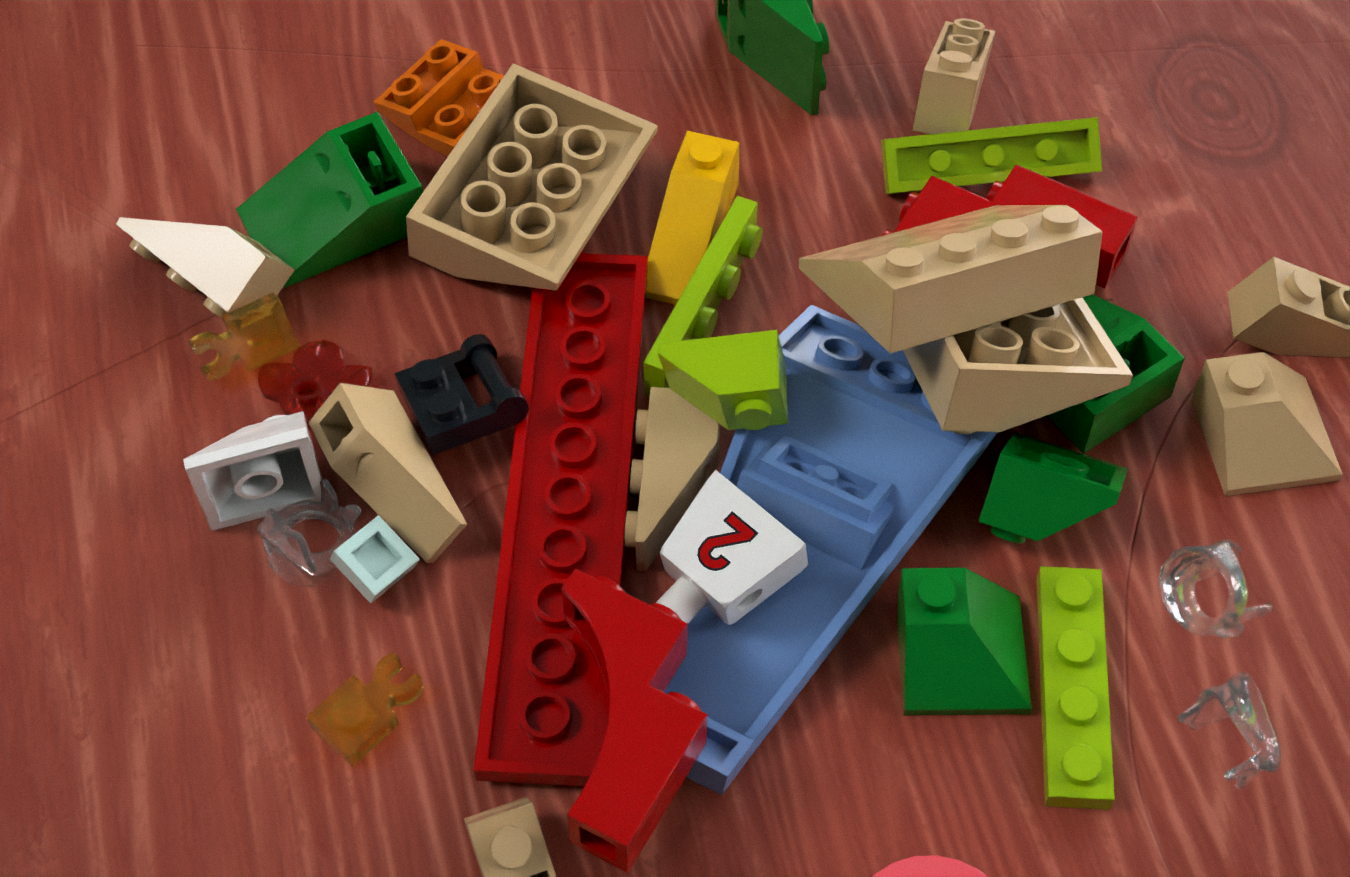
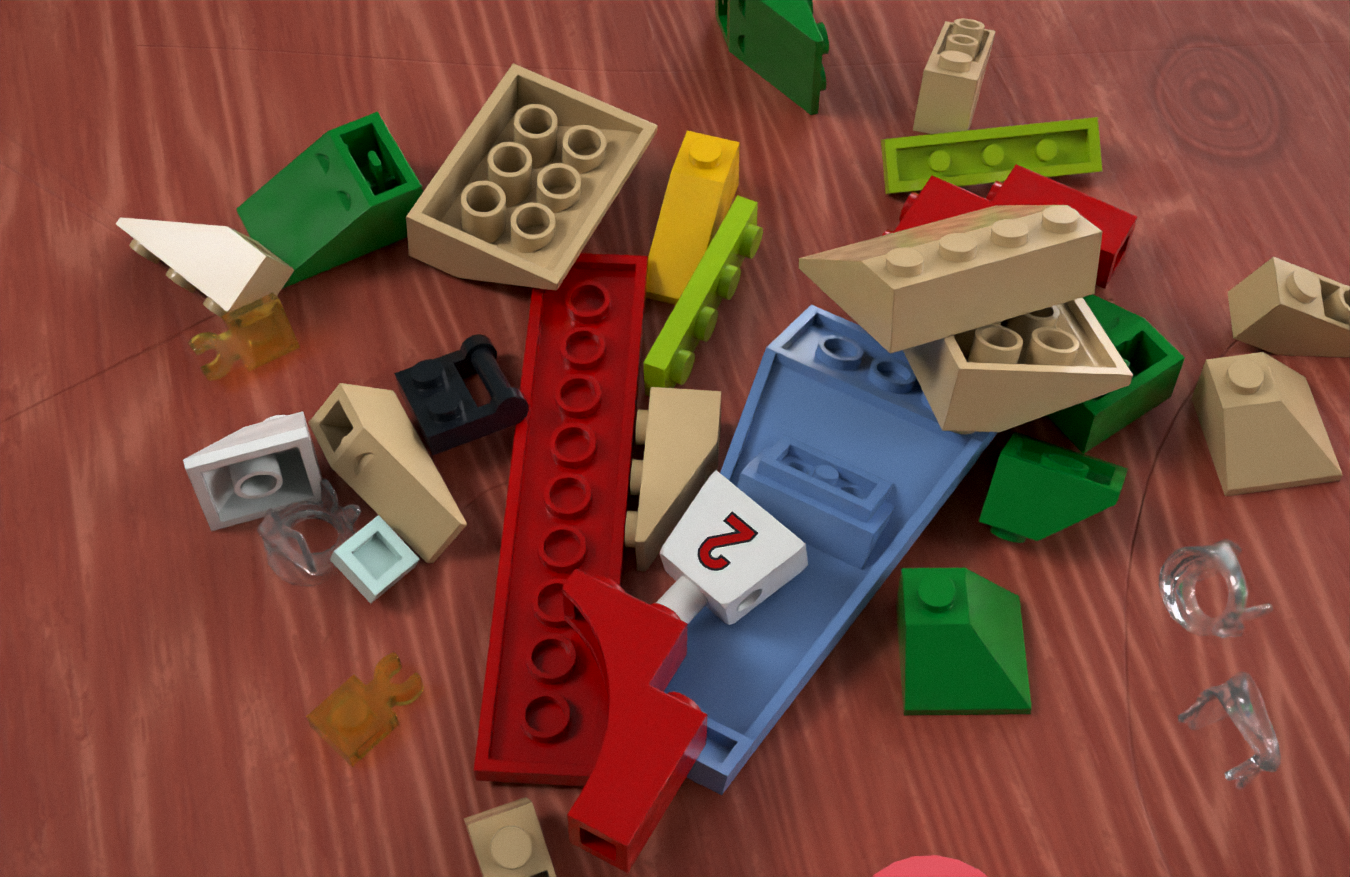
clear red plate [258,339,372,430] -> none
orange slope [374,39,504,157] -> none
lime slope [658,330,788,430] -> none
lime plate [1037,566,1115,810] -> none

